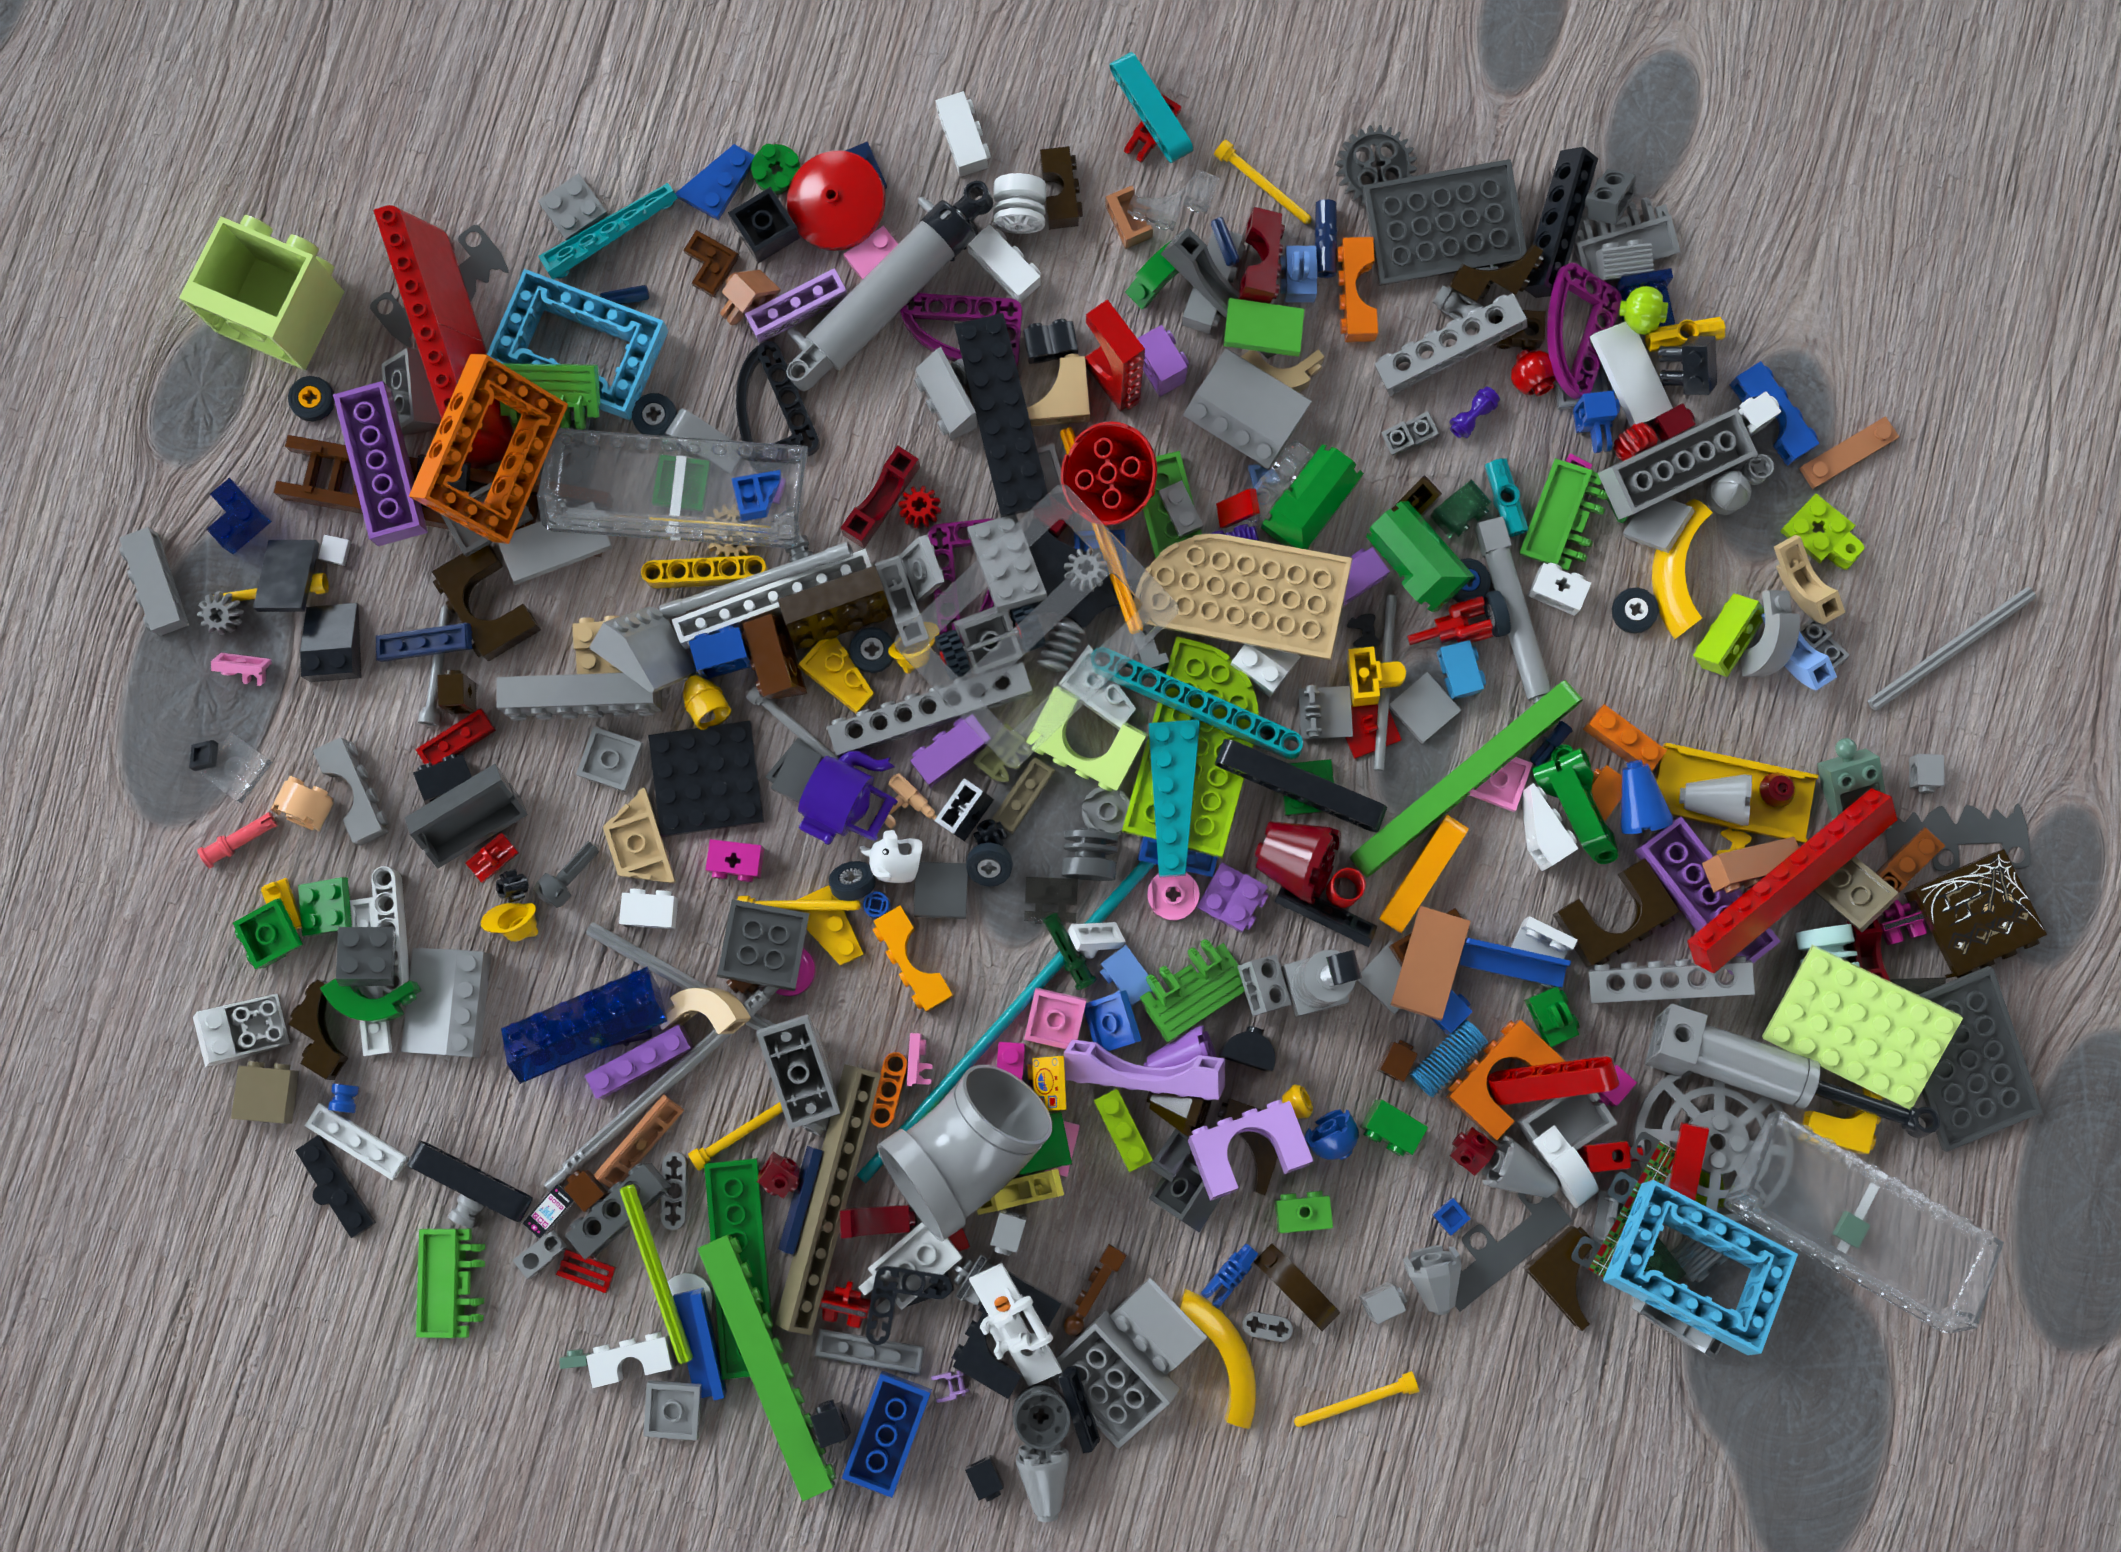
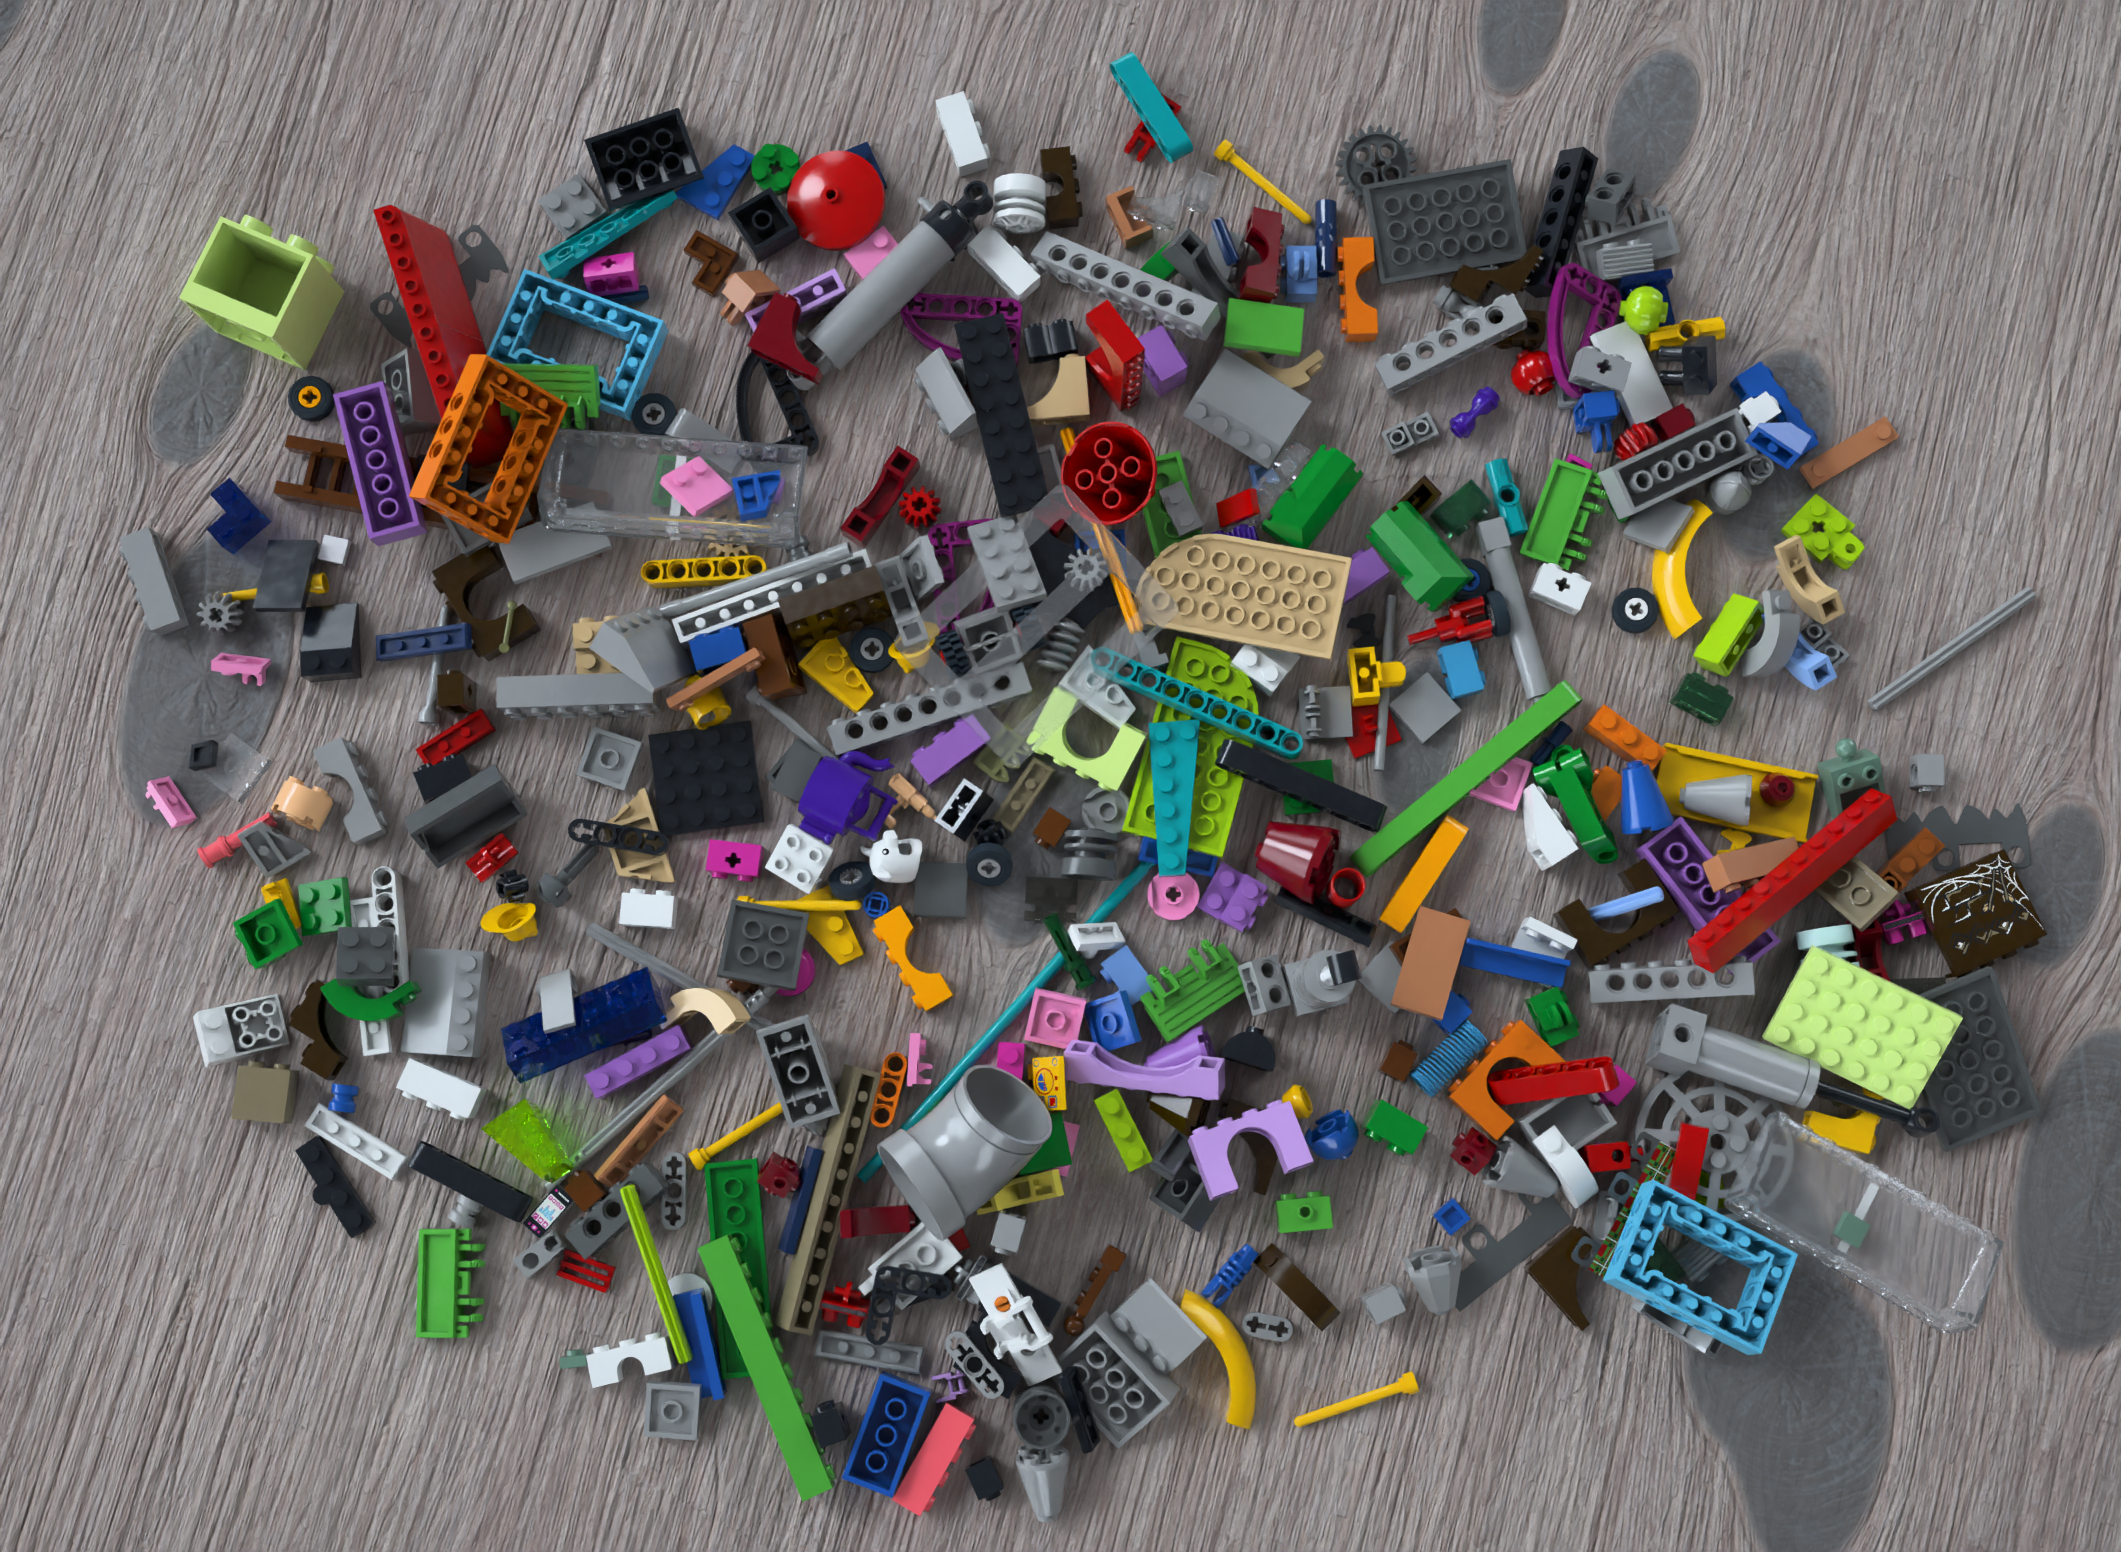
none -> bright pink plate [146,776,197,828]
none -> light grey wing [238,821,311,879]
none -> white brick [396,1058,487,1121]
none -> clear neon green wedge [481,1098,574,1183]
none -> olive hinge [499,601,517,654]
none -> door [536,969,578,1034]
none -> black beam [568,819,670,856]
none -> black slope [584,107,704,211]
none -> dark pink brick [584,252,639,296]
none -> bright pink plate [660,456,734,517]
none -> nougat plate [666,648,766,711]
none -> dark red arch [747,292,823,385]
none -> white bracket [765,824,834,894]
none -> coral brick [892,1401,977,1516]
none -> light grey beam [945,1330,1004,1399]
none -> light grey brick [1031,231,1221,341]
none -> reddish brown brick [1033,807,1071,850]
none -> light grey brick [1568,346,1632,397]
none -> light blue axle [1589,886,1664,922]
none -> clear green brick [1669,672,1734,727]
none -> blue slope [1745,422,1812,470]

